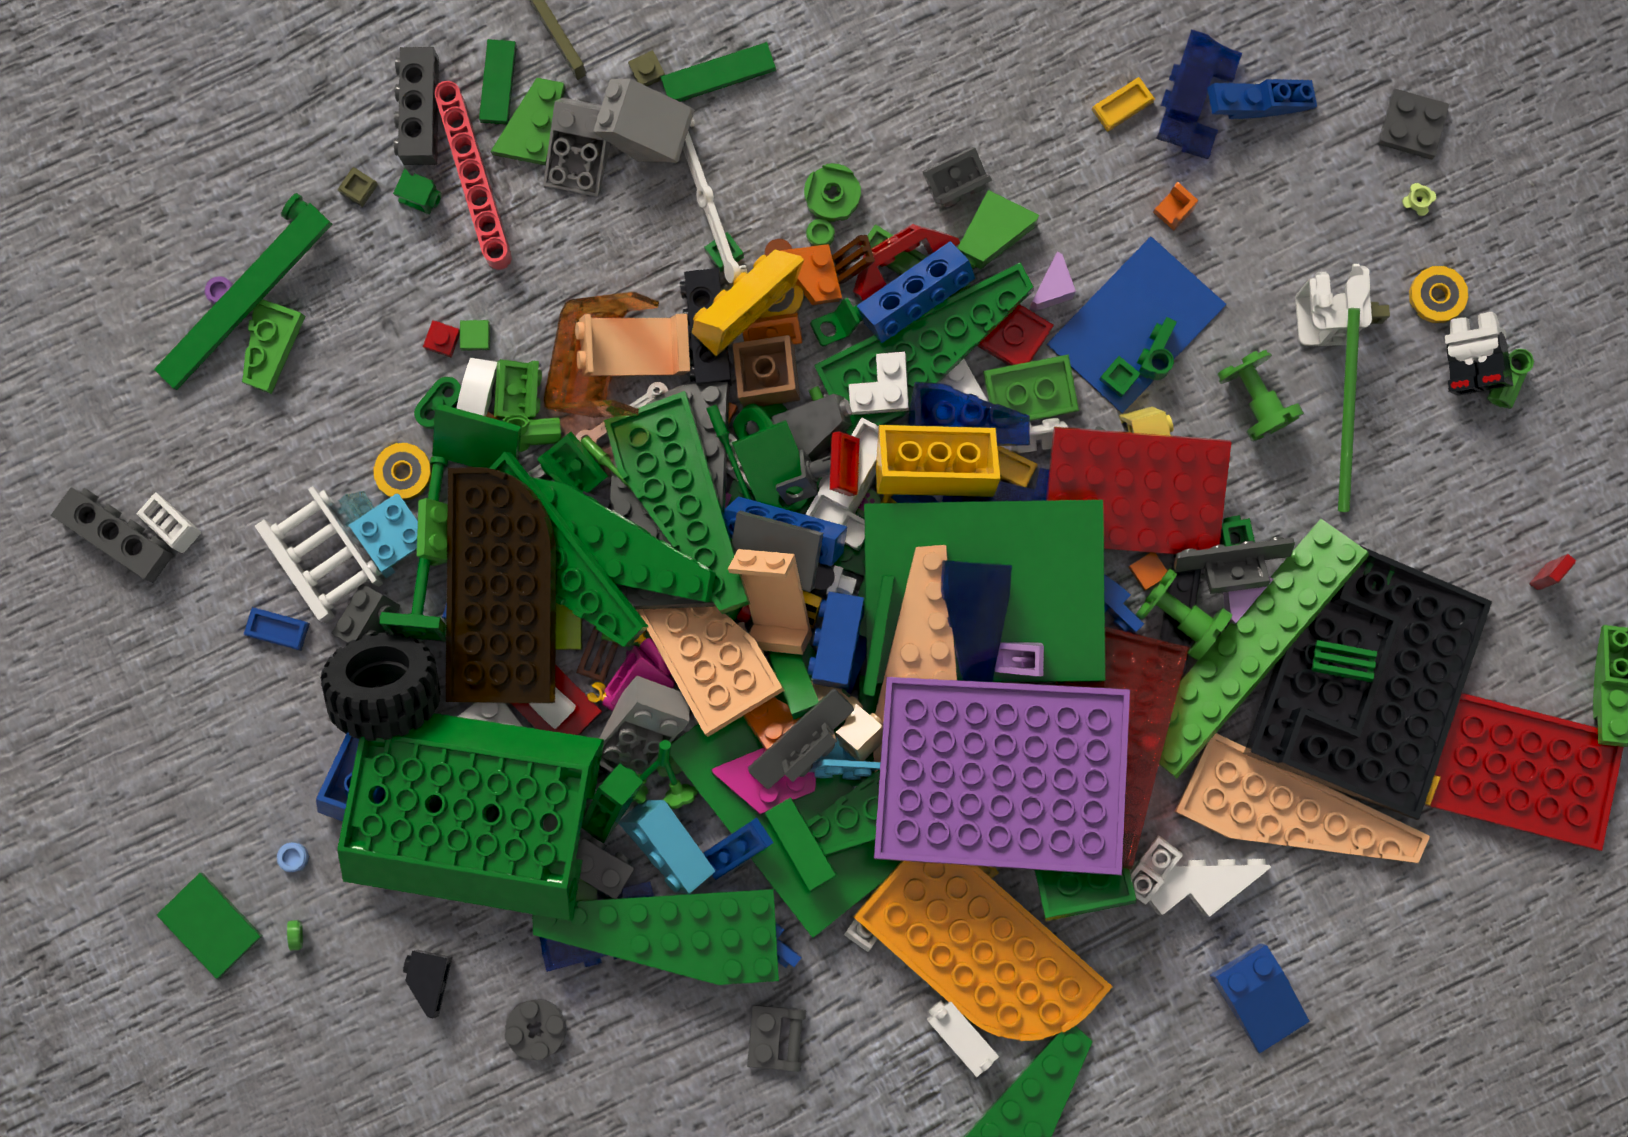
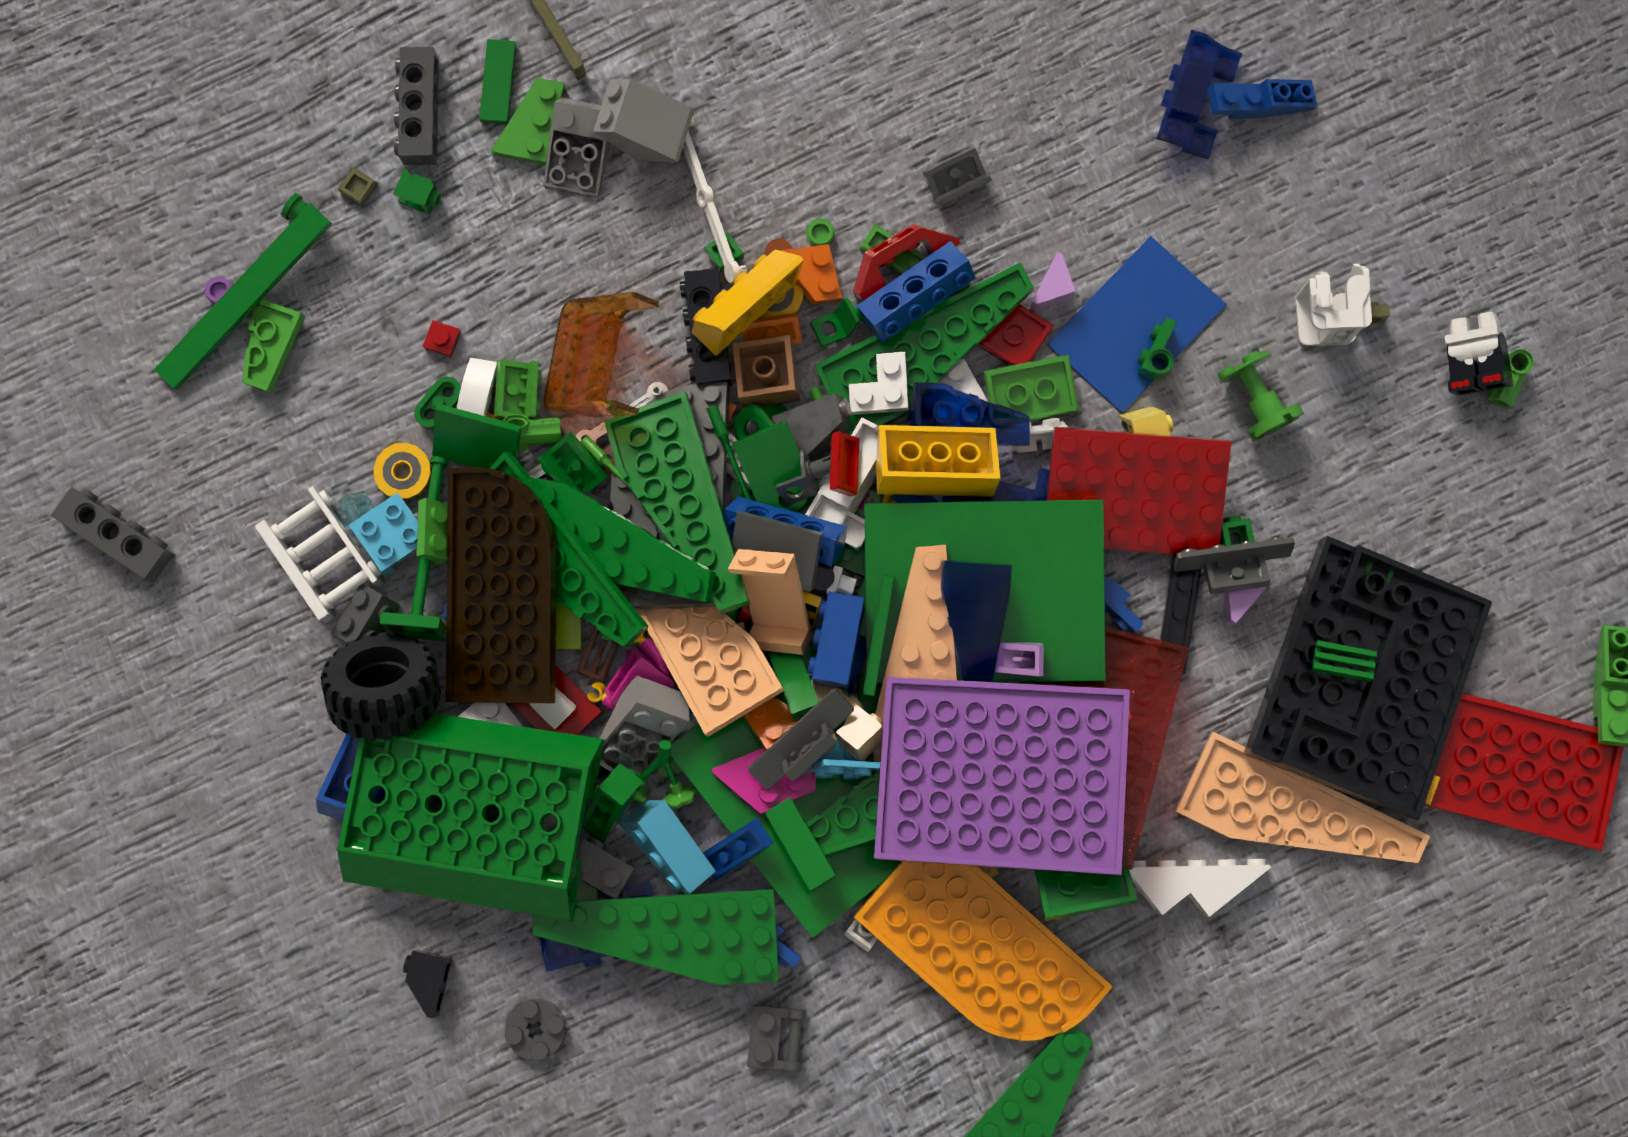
white slope [136,492,201,553] -> none
green tile [157,873,262,979] -> none
blue tile [243,607,310,651] -> none
light blue tile [277,842,309,872] -> none
bright green tile [287,920,303,951] -> none
coral beam [435,81,512,270] -> none
bright green tile [460,320,490,351] -> none
light nougat panel [575,314,690,376] -> none
olive plate [628,50,665,87] -> none
green tile [660,42,776,102] -> none
bright green plate [804,163,861,222] -> none
reddish brown tile [832,235,875,284] -> none
white brick [927,1000,999,1077] -> none
bright green slope [958,190,1039,270] -> none
yellow tile [997,444,1038,491] -> none
yellow tile [1092,77,1155,132] -> none
green plate [1099,356,1141,398] -> none
orange tile [1128,552,1167,591] -> none
bright green plate [1130,519,1369,779] -> none
white slope [1130,835,1183,905] -> none
bright green piece [1135,569,1233,660] -> none
orange panel [1153,182,1199,231] -> none
blue slope [1210,944,1310,1054] -> none
bright green piece [1338,308,1360,512] -> none
dark grey plate [1378,89,1449,160] -> none
yellowish green plate [1402,183,1436,216] -> none
yellow tile [1409,266,1468,323] -> none
red tile [1529,554,1576,590] -> none

